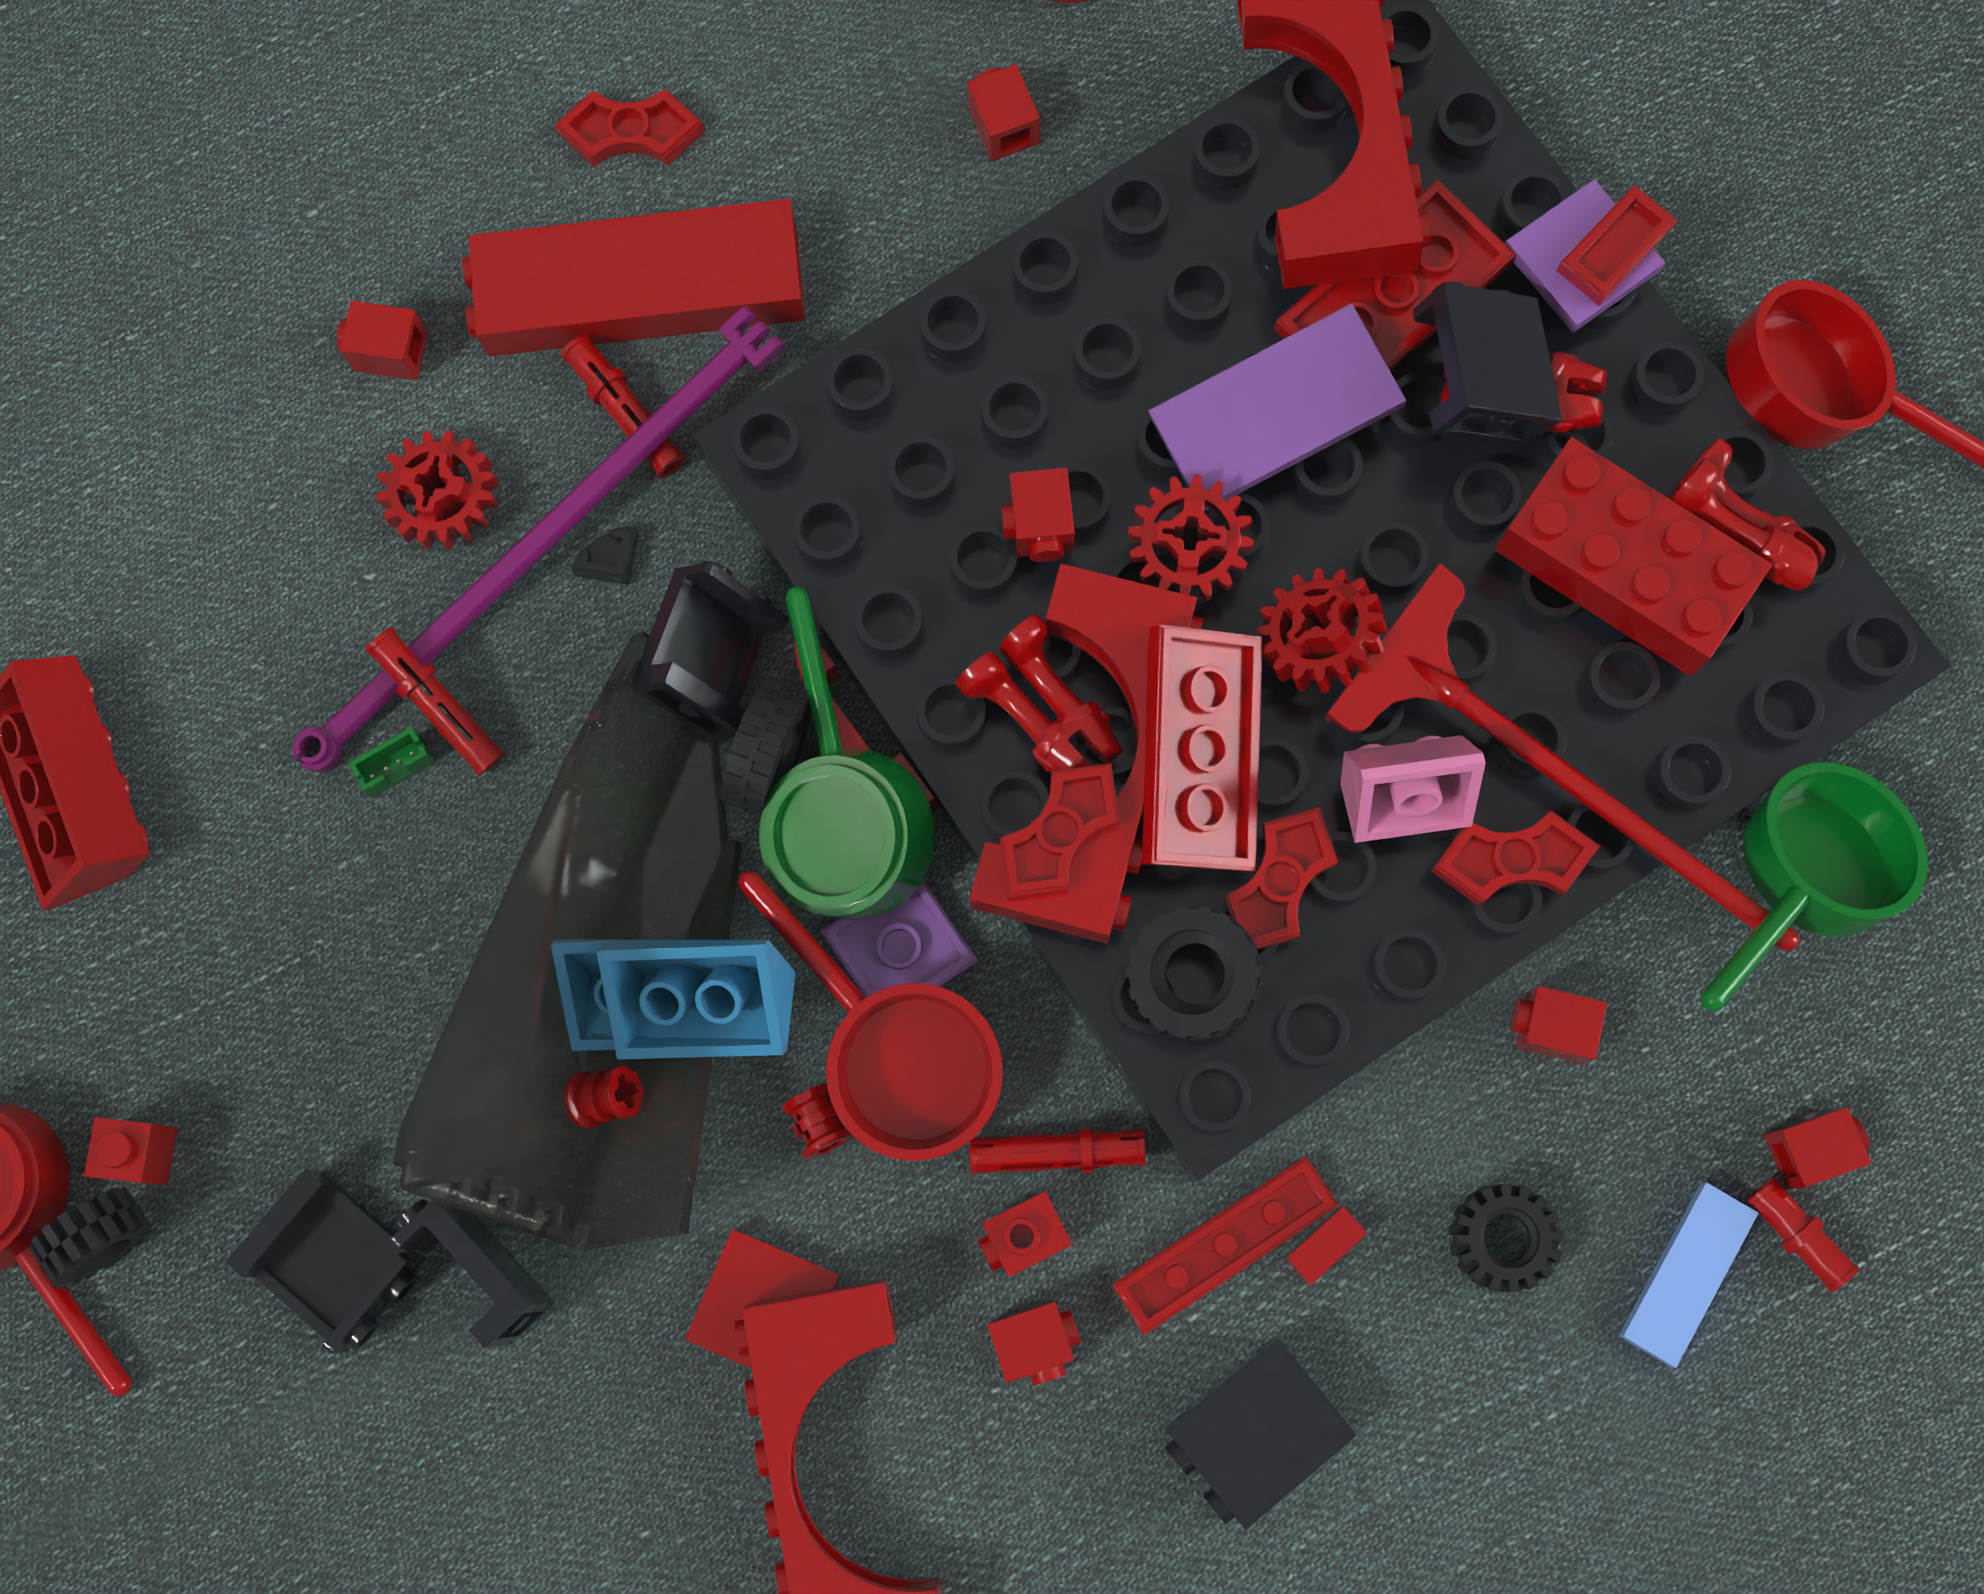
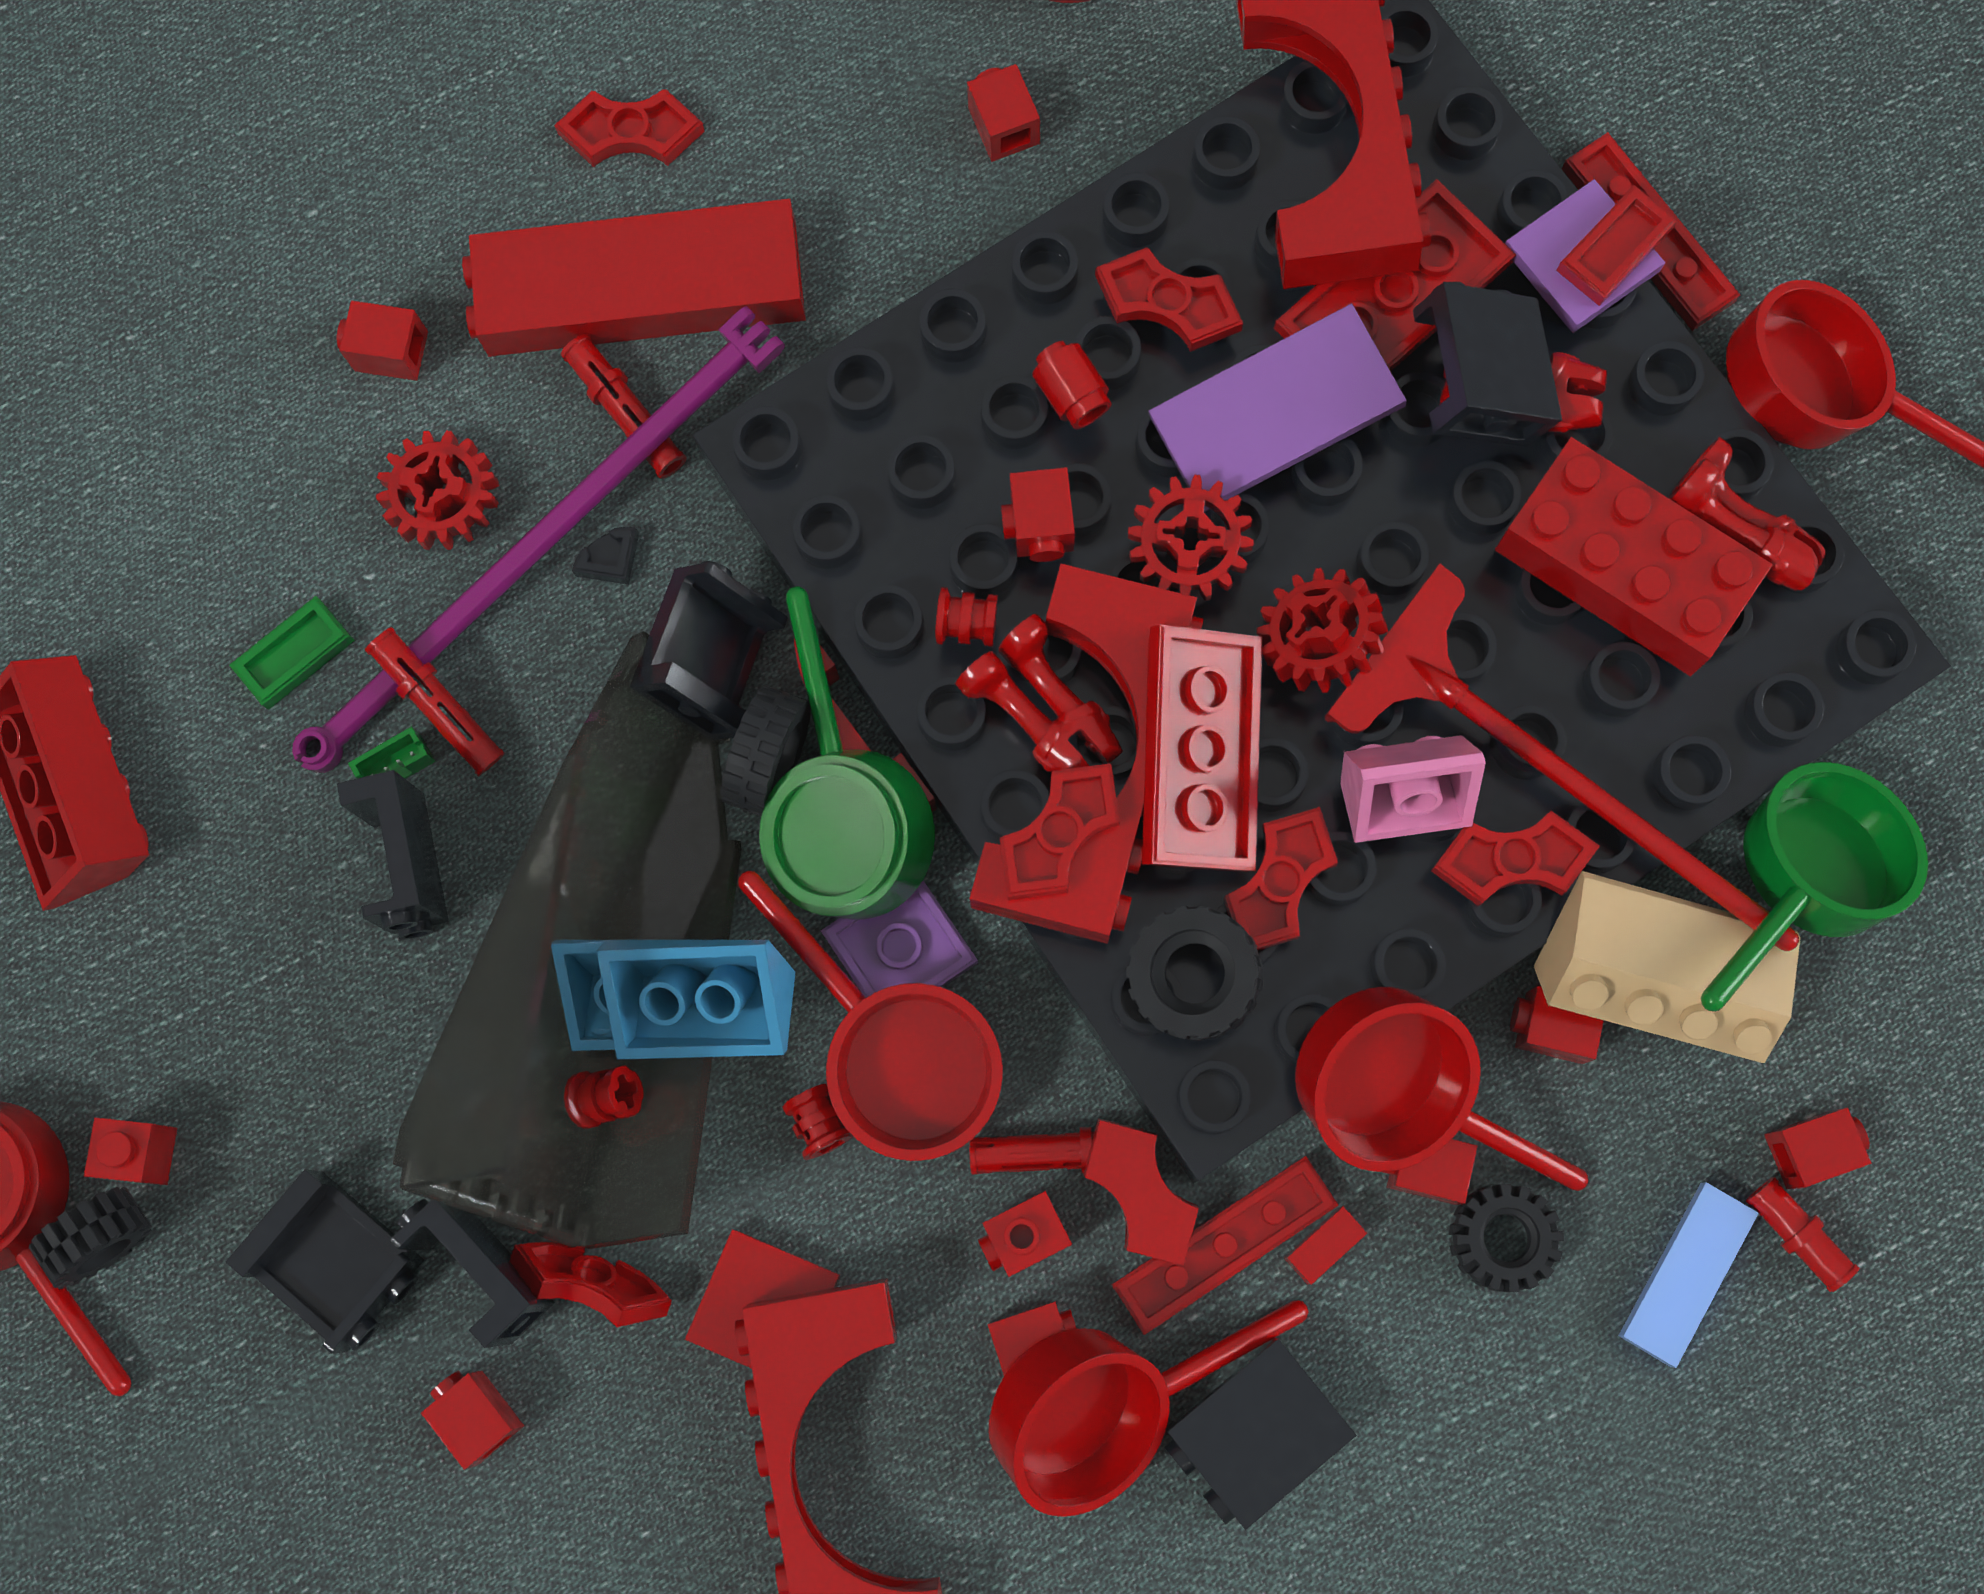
none -> green tile [229,596,355,710]
none -> black panel [337,770,449,940]
none -> red brick [421,1370,524,1470]
none -> red tile [510,1242,672,1327]
none -> red bush [935,587,998,647]
none -> red piece [989,1300,1309,1517]
none -> red brick [1032,341,1112,429]
none -> red tile [1083,1118,1199,1266]
none -> red tile [1095,247,1243,352]
none -> red piece [1295,987,1589,1191]
none -> red brick [1383,1139,1478,1205]
none -> tan slope [1534,871,1800,1063]
none -> red tile [1562,132,1740,331]

